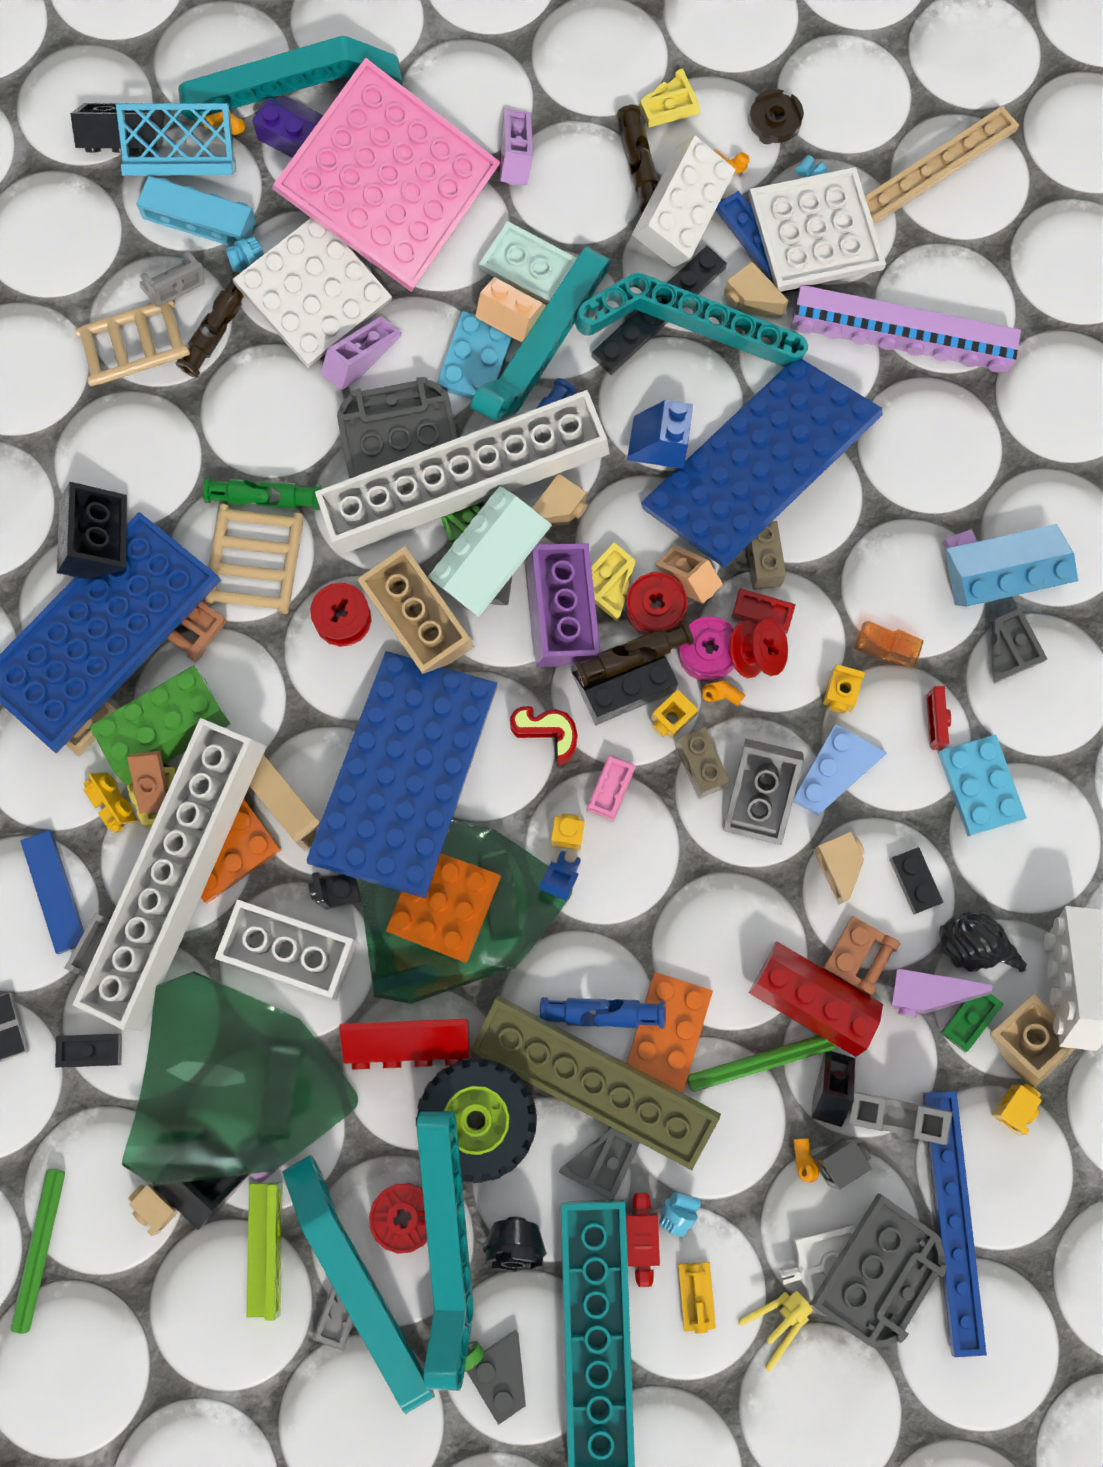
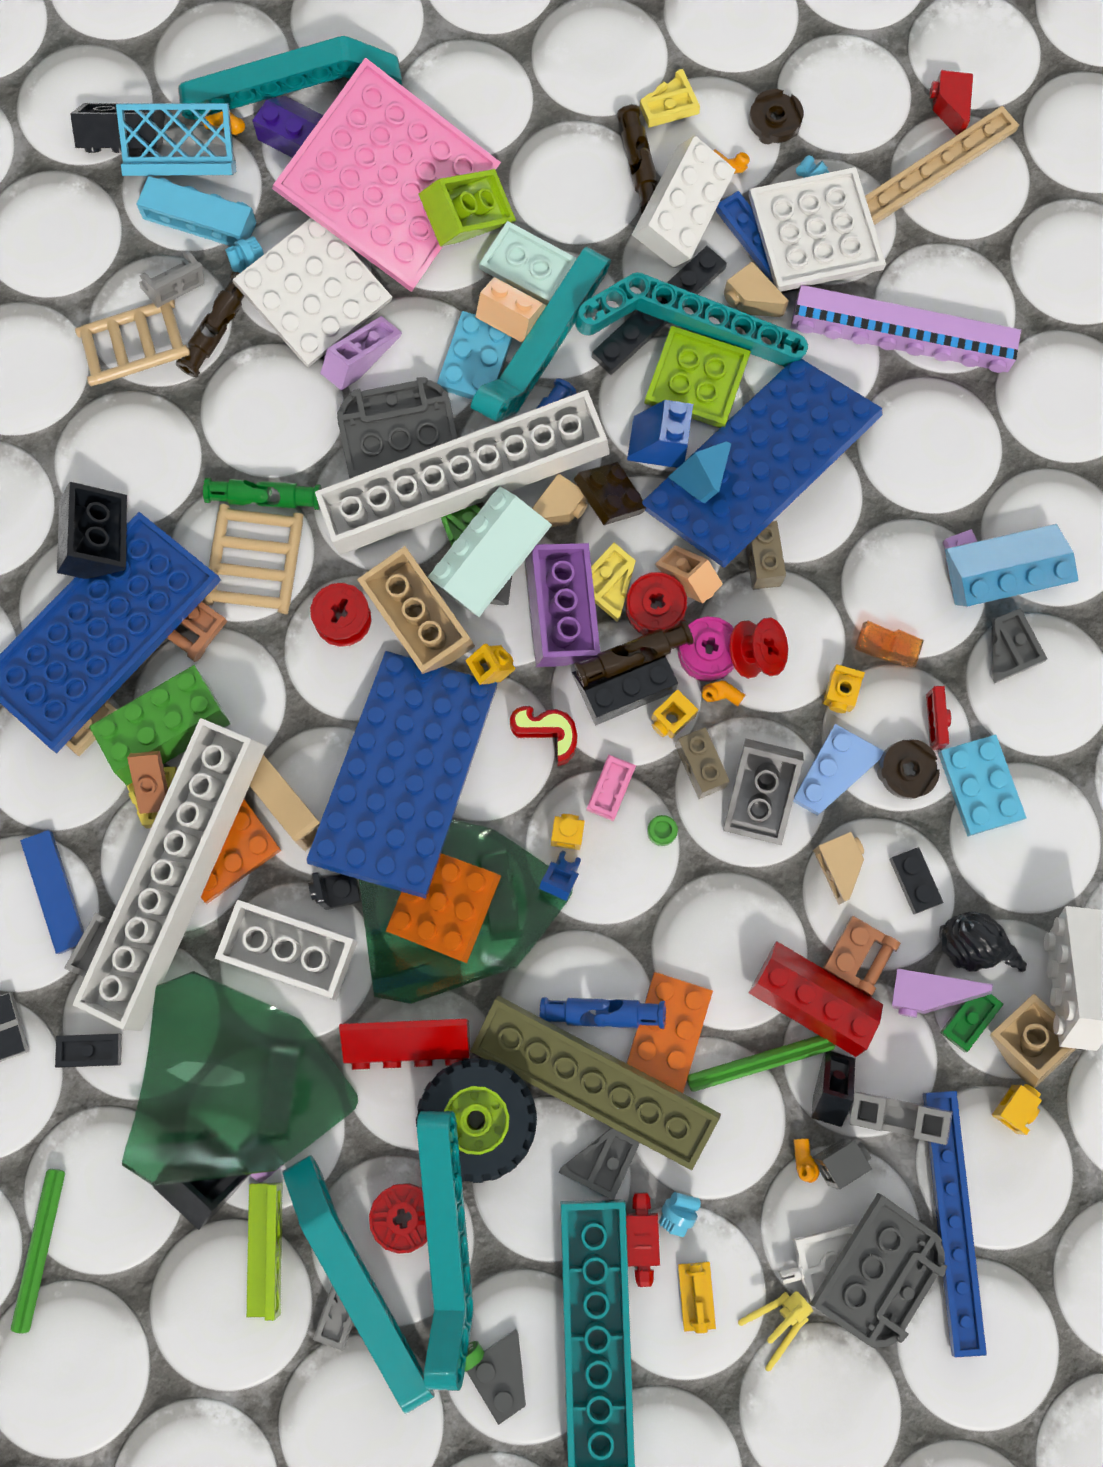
yellow hinge [83,772,138,834] -> none
tan brick [128,1183,179,1236] -> none
black cone [483,1217,547,1272] -> none
lavender slope [500,108,533,185] -> none
red plate [731,588,796,634] -> none
none -> lime slope [418,169,516,247]
none -> yellow brick [465,644,515,685]
none -> dark brown plate [573,462,646,525]
none -> lime plate [644,326,751,428]
none -> bright green tile [647,815,678,846]
none -> dark azure slope [668,441,731,503]
none -> dark brown plate [877,740,940,799]
none -> red slope [929,70,973,136]

